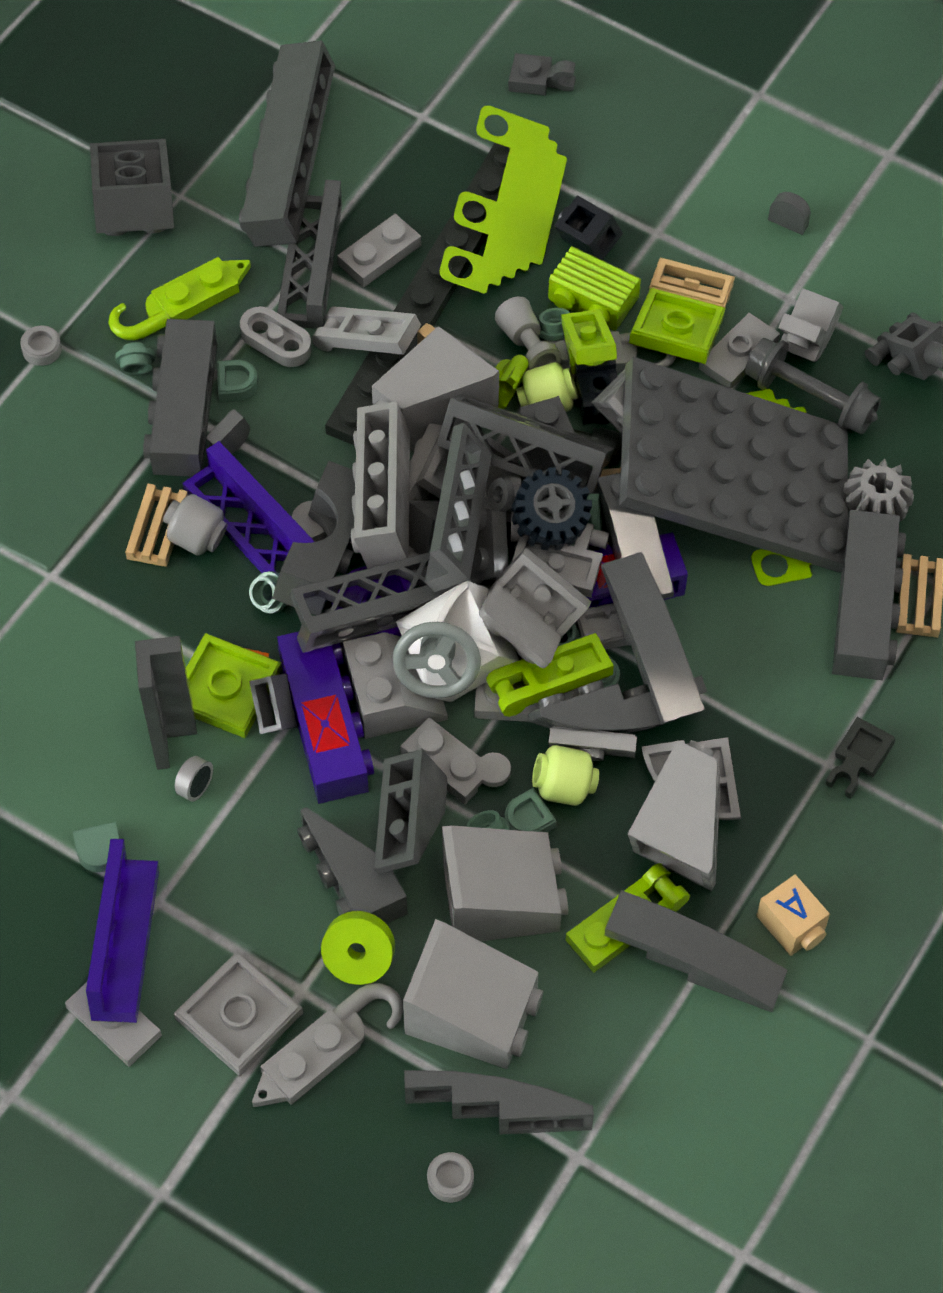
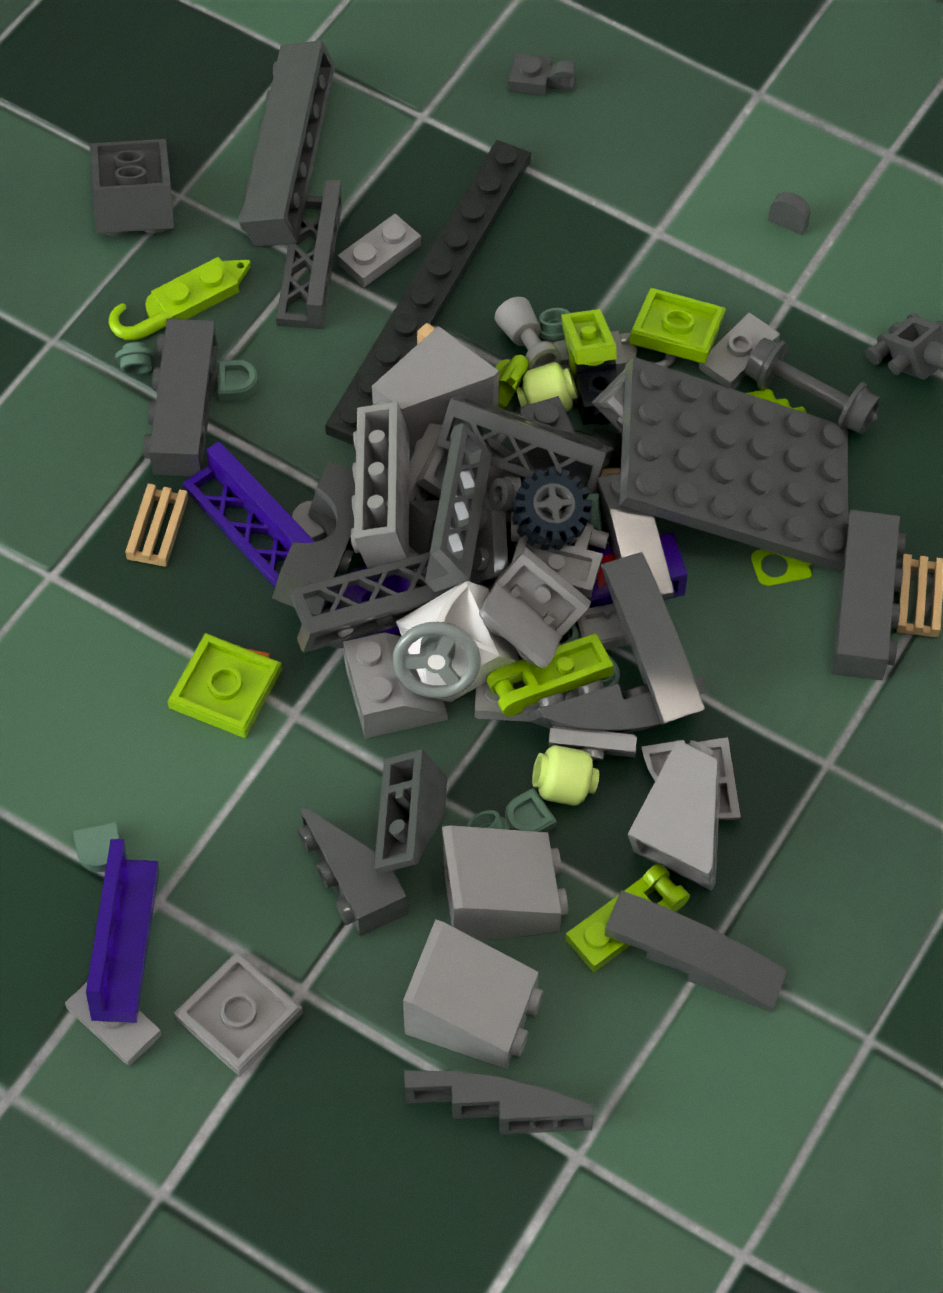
light grey tile [20,325,62,366] -> none
dark grey fence [135,636,197,770] -> none
light grey head [163,494,228,556] -> none
light grey tile [175,756,213,802] -> none
dark grey tile [206,409,250,454] -> none
light grey plate [240,306,312,367] -> none
sand green plate [249,571,287,613] -> none
dark grey piece [249,674,297,734] -> none
light grey plate [252,983,403,1107] -> none
dark purple brick [277,631,374,804] -> none
light grey plate [311,306,421,355] -> none
lime piece [321,911,395,985] -> none
light grey hinge [400,717,511,804] -> none
light grey tile [427,1152,474,1203] -> none
lime piece [439,106,567,294] -> none
lime brick [548,246,641,331] -> none
black brick [554,195,623,260] -> none
tan tile [649,258,735,308] -> none
tan brick [756,874,830,956] -> none
light grey brick [778,288,844,362] -> none
pearl dark grey plate [826,716,895,799] -> none
light grey gear [843,458,914,521] -> none

